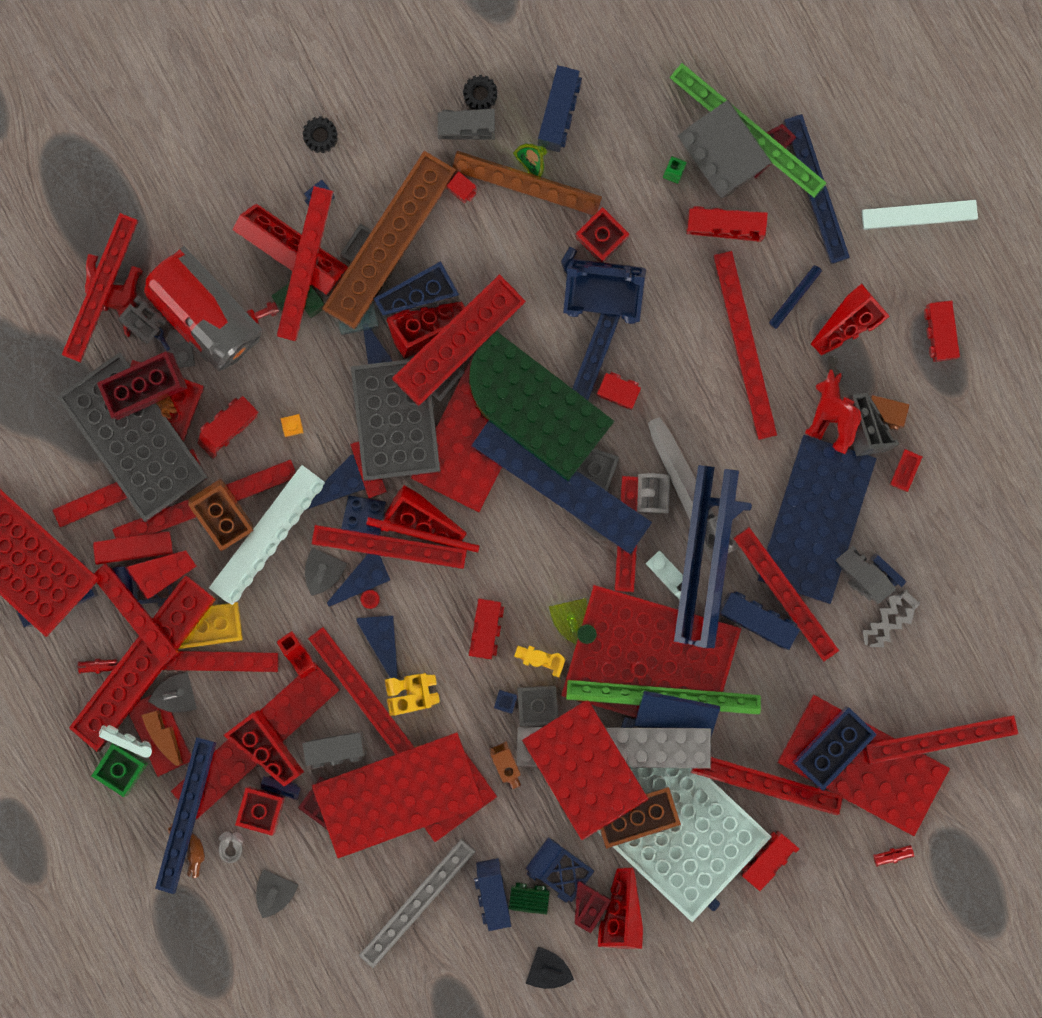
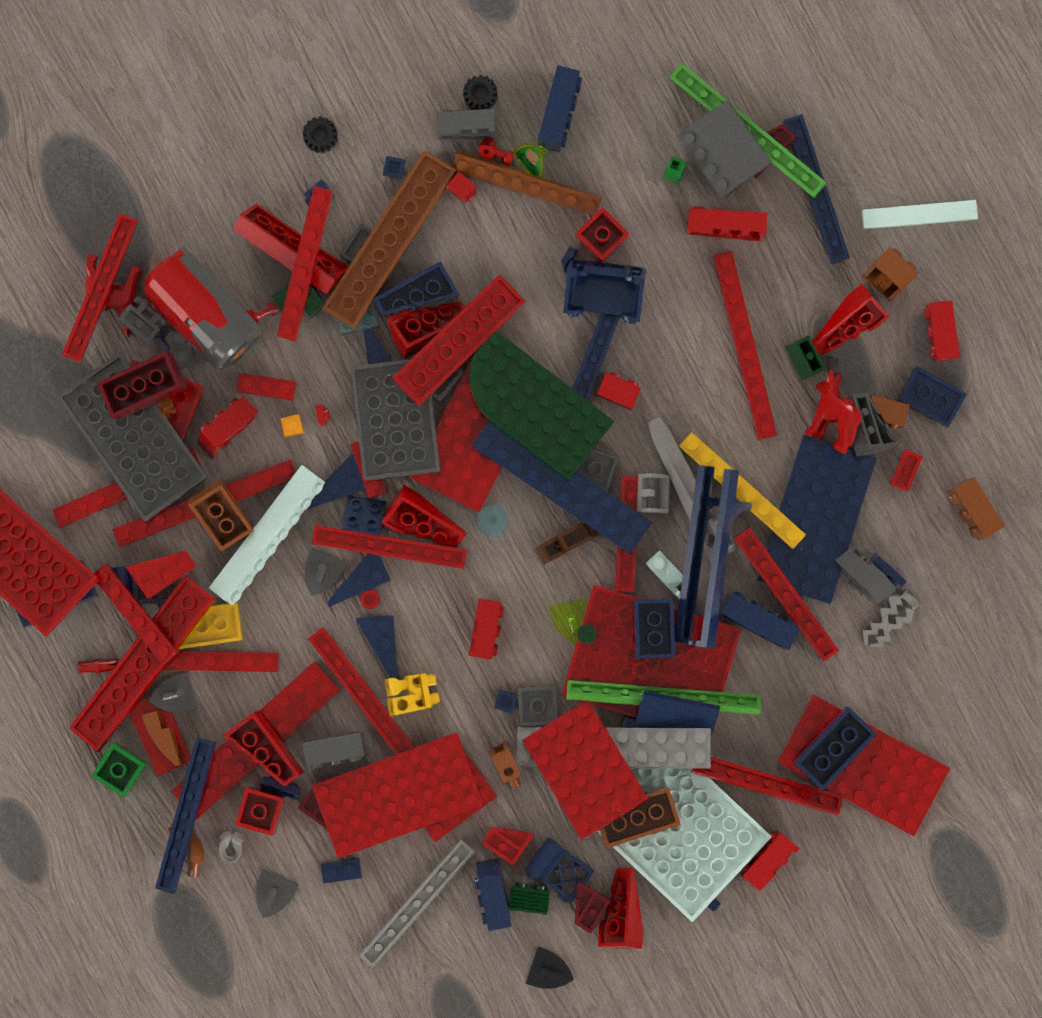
red slope [93,531,173,565] -> none
light aqua plate [99,725,152,757] -> none
red brick [277,631,317,679] -> none
red bar [366,517,480,553] -> none
yellow hips [514,645,566,678] -> none
dark blue axle [769,265,822,329] -> none
red plate [865,715,1019,764] -> none
red pin [873,845,914,867] -> none
none -> red plate [236,373,296,401]
none -> red plate [315,404,330,426]
none -> dark blue plate [321,858,362,884]
none -> dark blue plate [383,156,405,179]
none -> clear light blue piece [477,505,508,536]
none -> red leg [478,138,515,166]
none -> red wing [481,827,534,865]
none -> reddish brown slope [535,522,598,565]
none -> dark blue brick [633,599,675,659]
none -> yellow plate [679,432,806,549]
none -> dark green brick [785,336,826,381]
none -> dark orange brick [862,247,918,302]
none -> dark blue plate [897,366,967,428]
none -> dark orange brick [947,477,1005,540]

